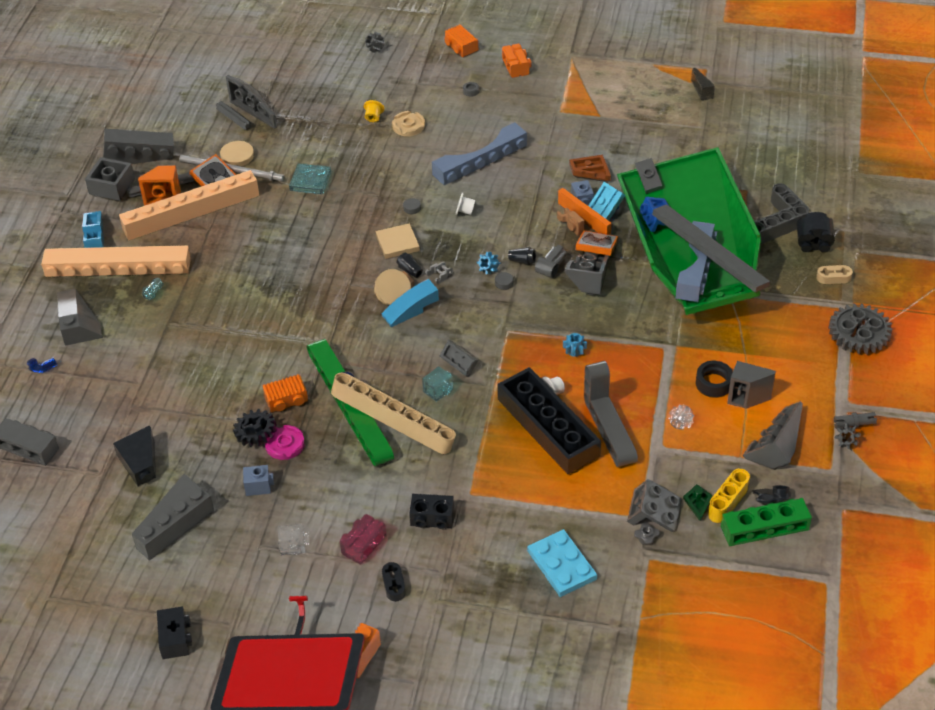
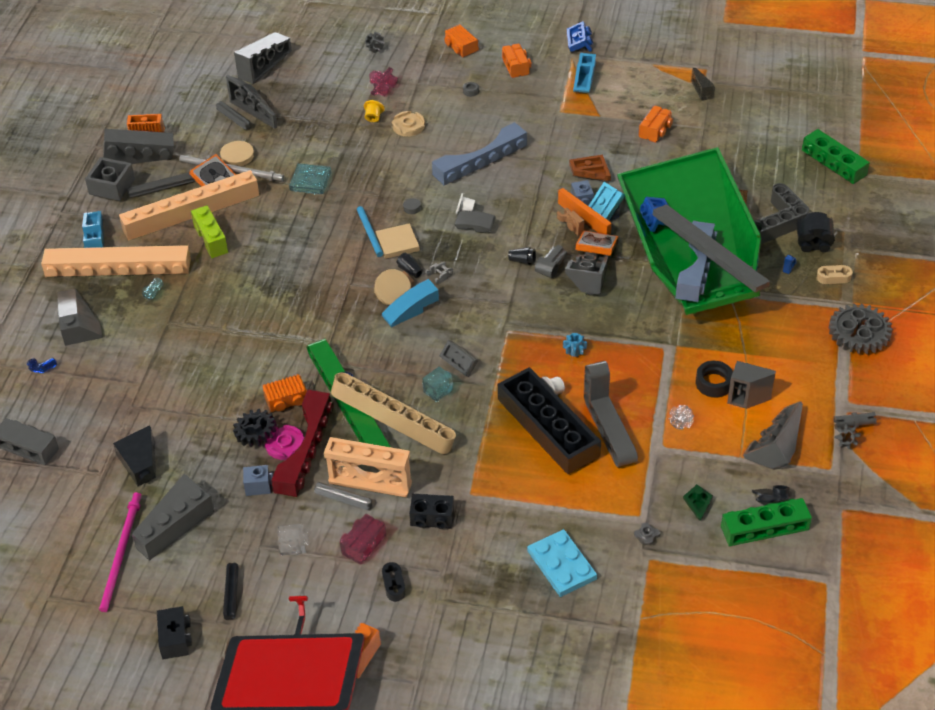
orange slope [138,165,181,206] -> none
dark azure gear [477,252,501,274] -> none
dark grey tile [495,272,513,290] -> none
dark grey bracket [627,479,682,532] -> none
dark grey plate [635,158,663,194] -> none
yellow beam [708,469,750,523] -> none
none -> dark pink bar [99,492,141,612]
none -> orange brick [127,114,165,133]
none -> lime arch [191,205,228,259]
none -> black axle [223,562,239,620]
none -> dark grey wedge [234,32,292,84]
none -> dark red arch [271,390,334,497]
none -> dark grey axle [314,482,372,510]
none -> light nougat fence [324,437,412,497]
none -> dark azure bar [357,206,384,257]
none -> clear pink hips [369,67,398,97]
none -> dark grey slope [455,211,496,232]
none -> blue bracket [566,21,593,52]
none -> dark azure slope [573,53,596,93]
none -> orange brick [639,106,673,143]
none -> blue tile [783,255,796,274]
none -> green brick [802,129,870,184]

